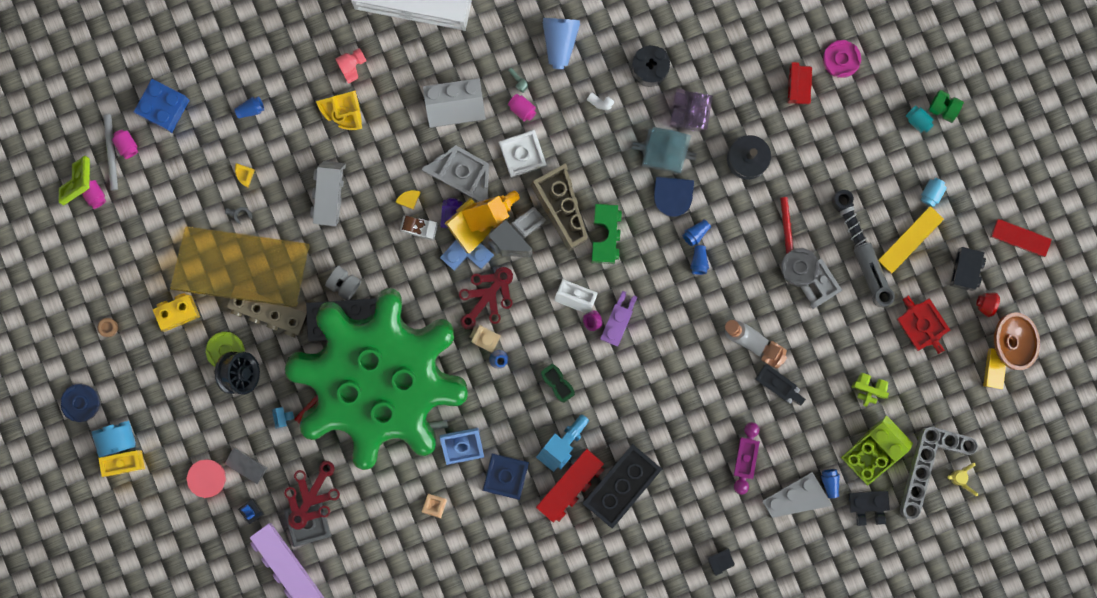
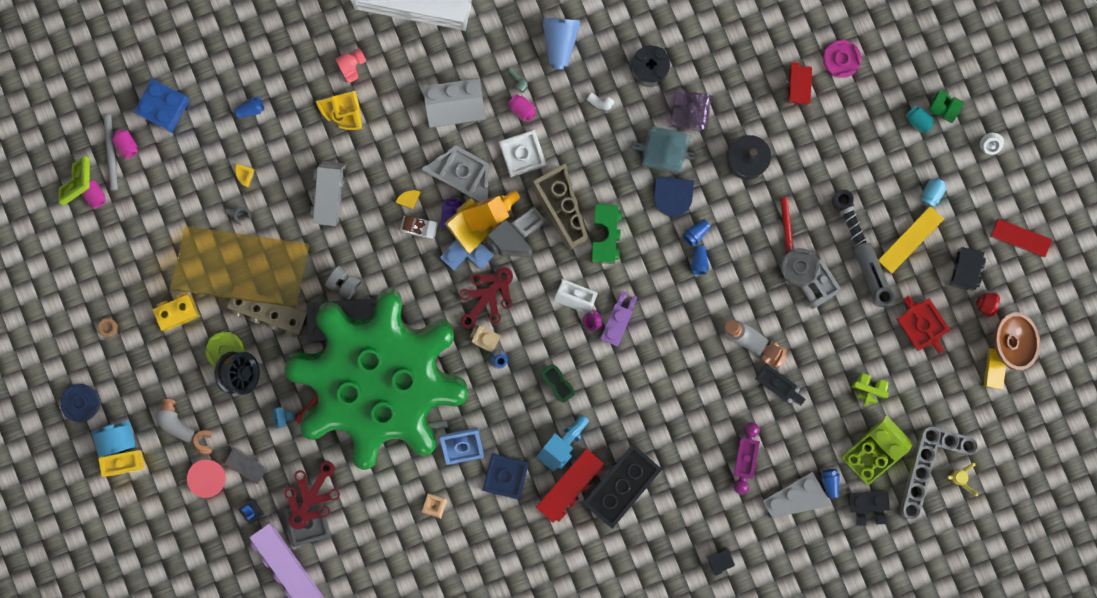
none -> light grey piece [156,399,212,455]
none -> white hat [980,133,1004,155]

